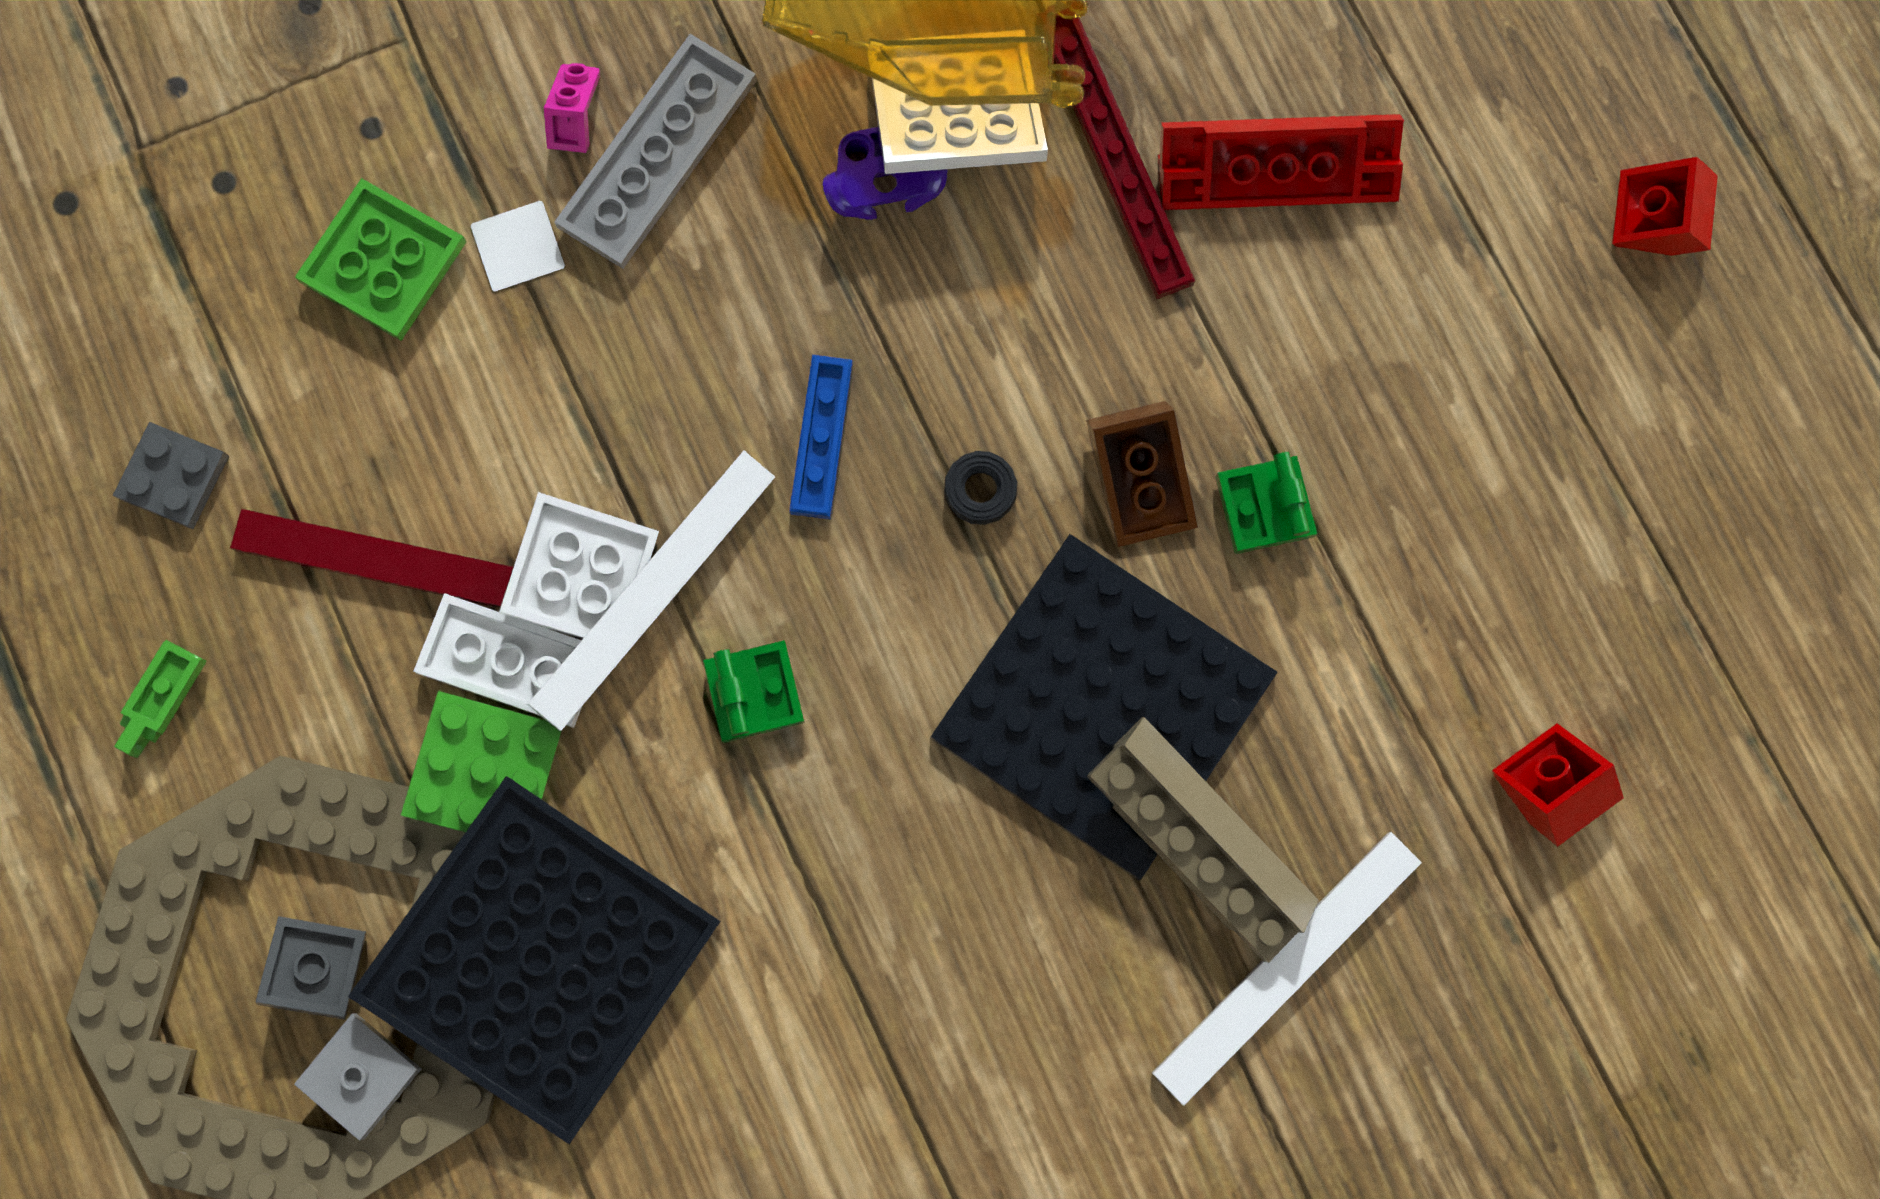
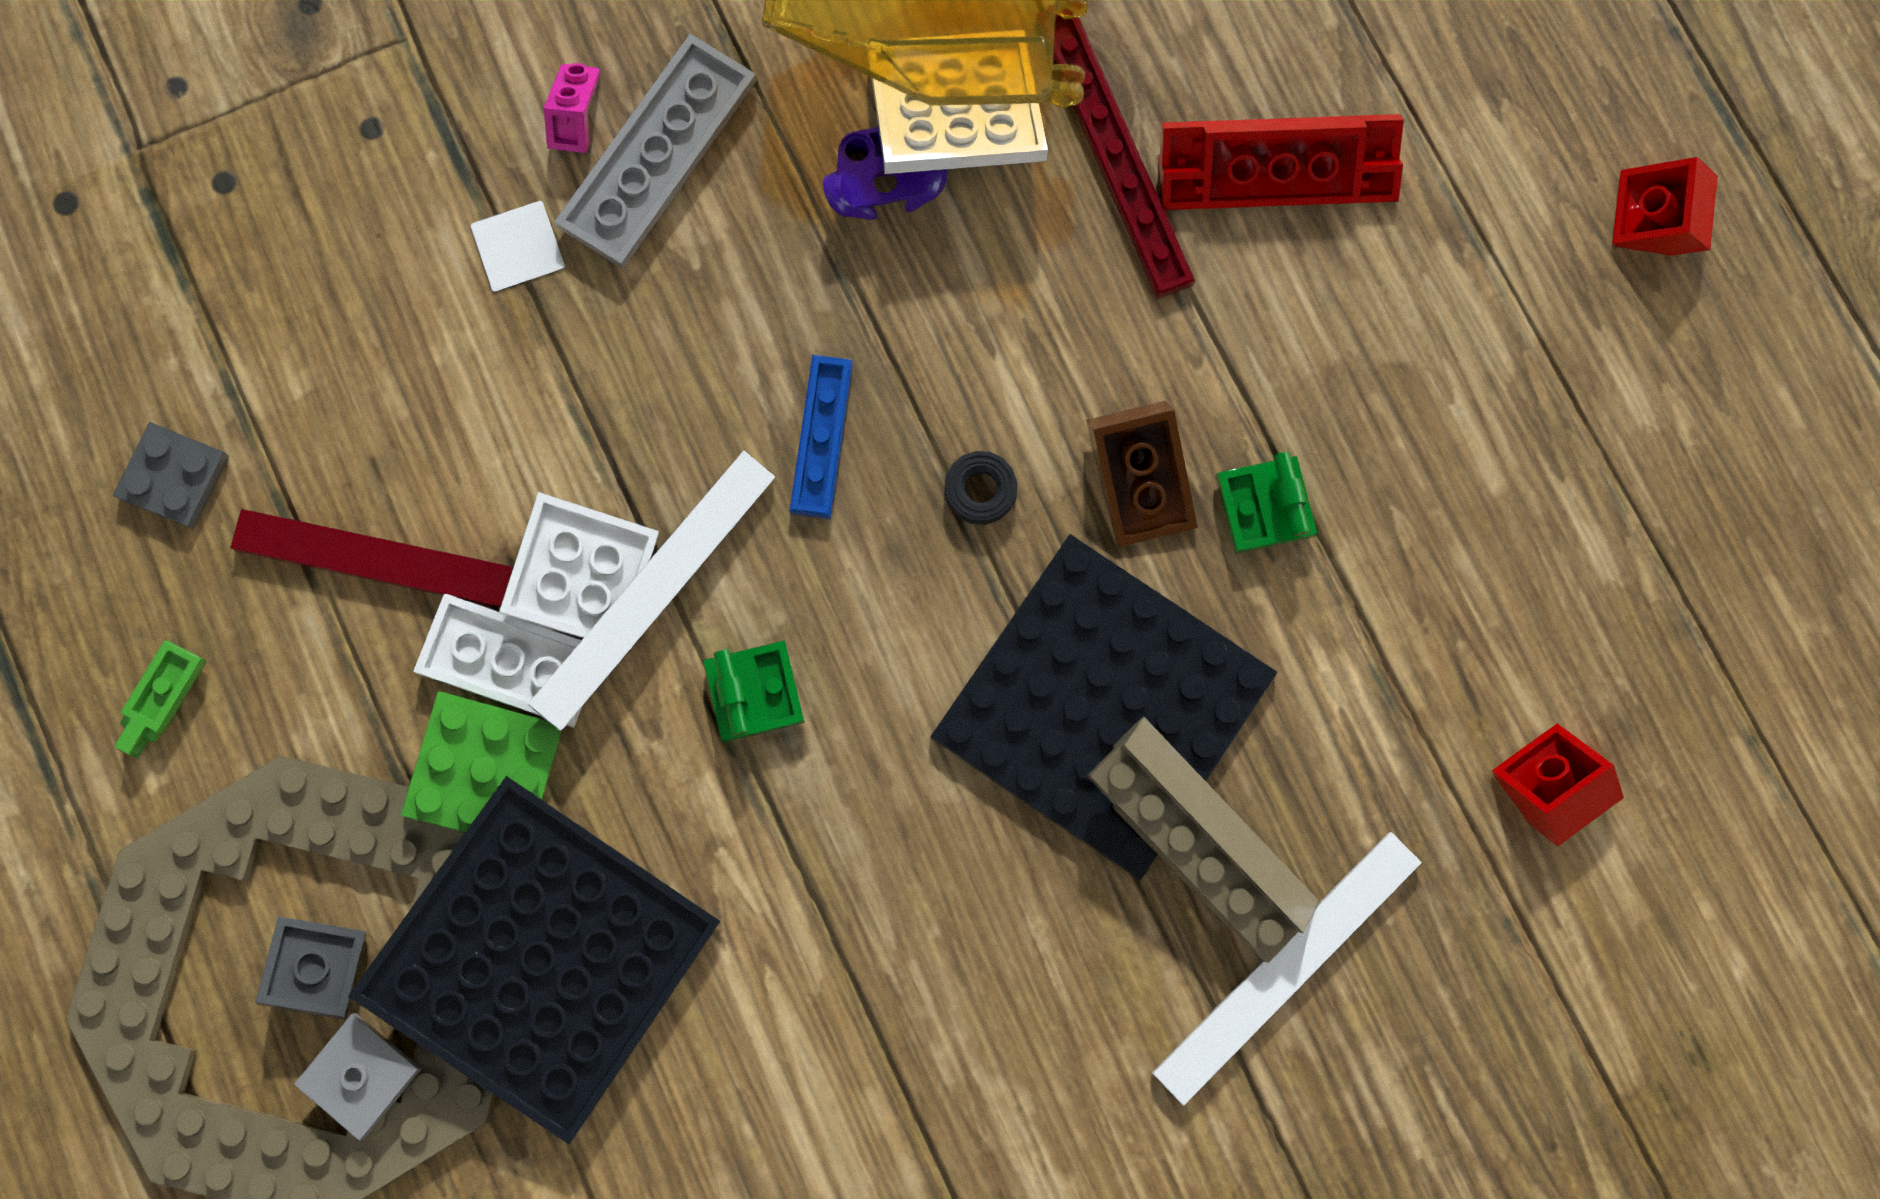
bright green plate [295,178,467,341] -> none

